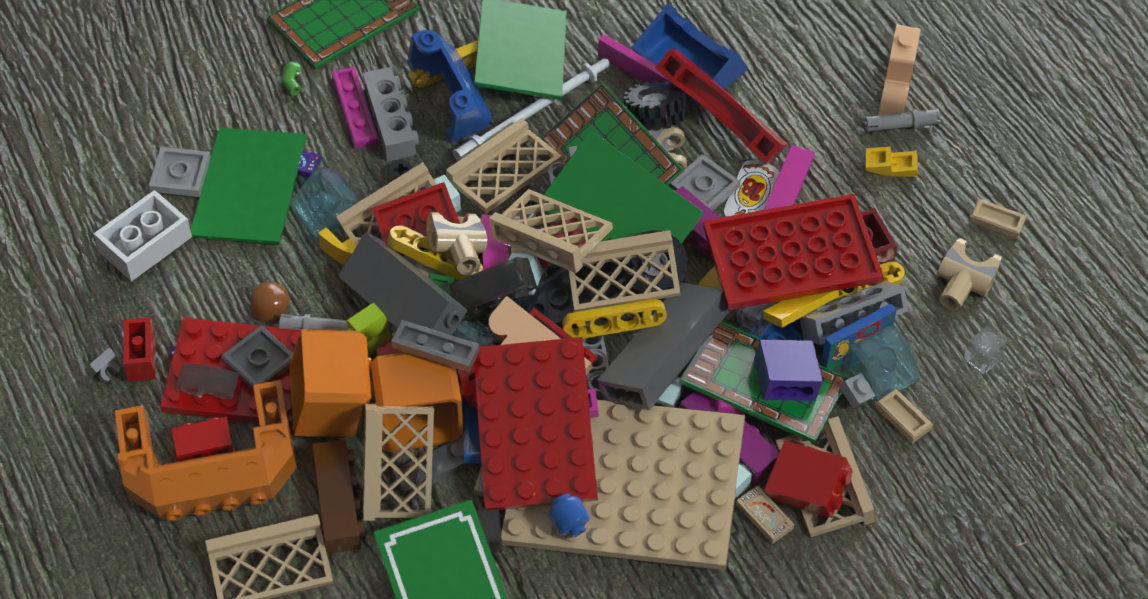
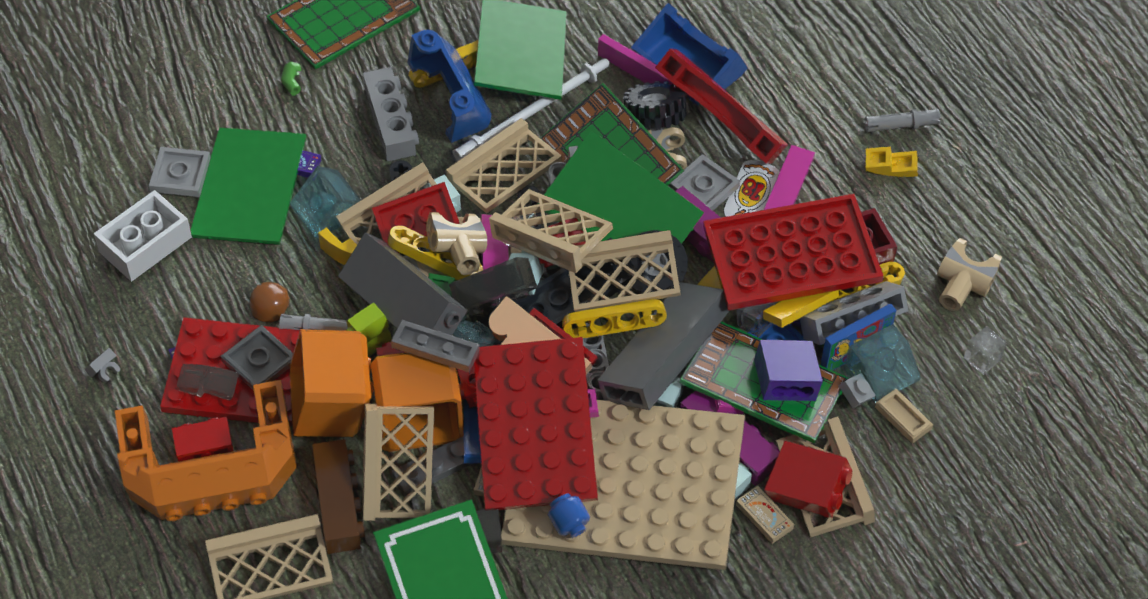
red brick [124,317,156,382] -> none
dark pink tile [331,67,379,149] -> none
light nougat brick [878,25,921,116] -> none
tan tile [969,199,1027,239] -> none

